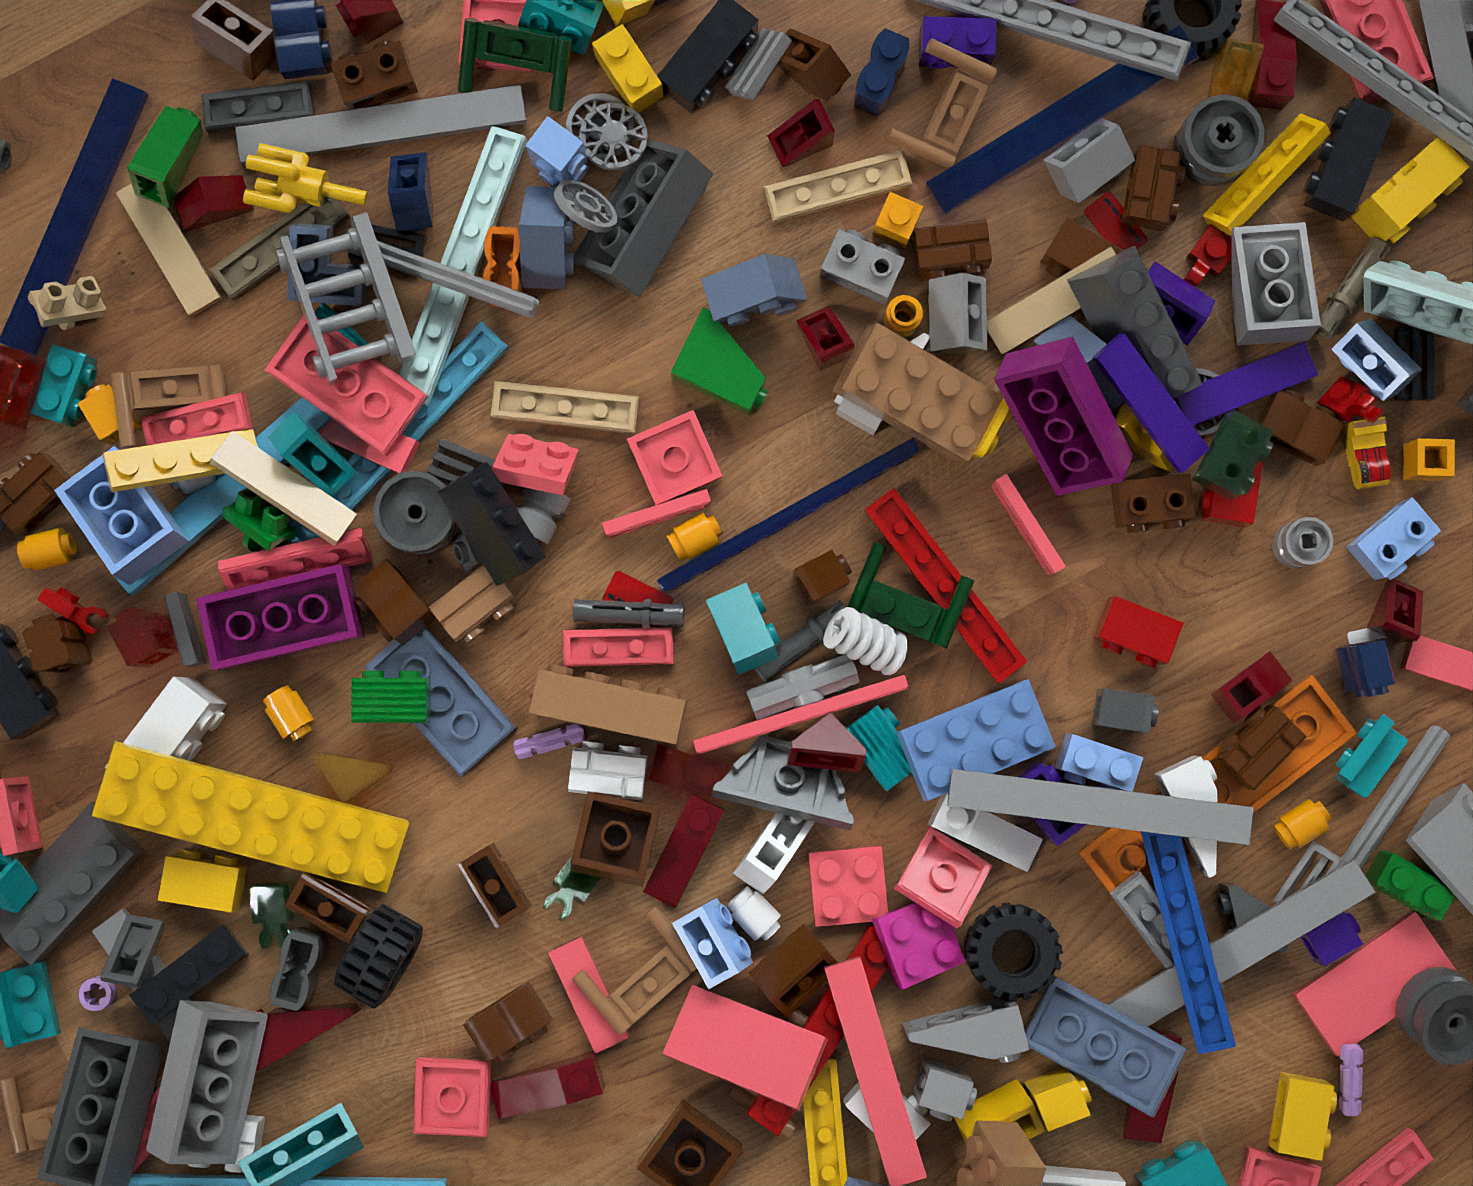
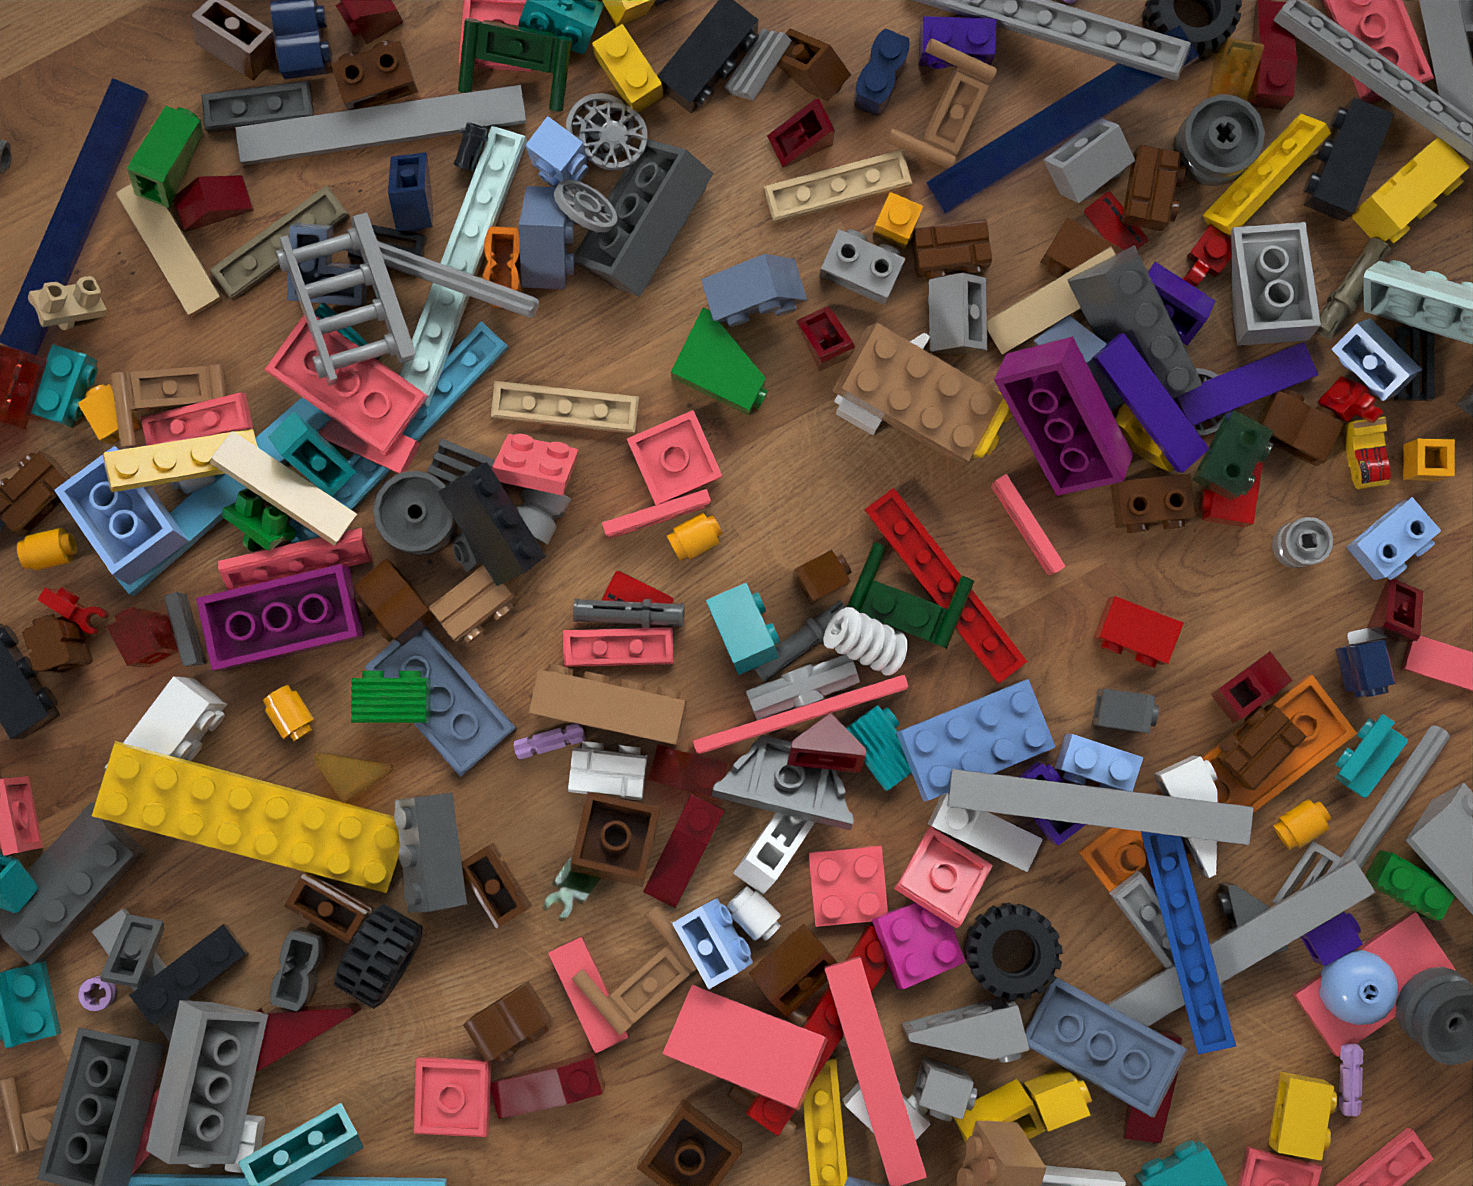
yellow brick [158,849,247,913] -> none
yellow plant [243,143,368,213] -> none
clear green plate [248,883,293,949] -> none
clear blue tile [657,437,920,594] -> none
light orange brick [884,295,923,338] -> none
none -> dark grey slope [394,792,467,913]
none -> black pin [453,122,489,172]
none -> light blue cylinder [1319,950,1398,1025]

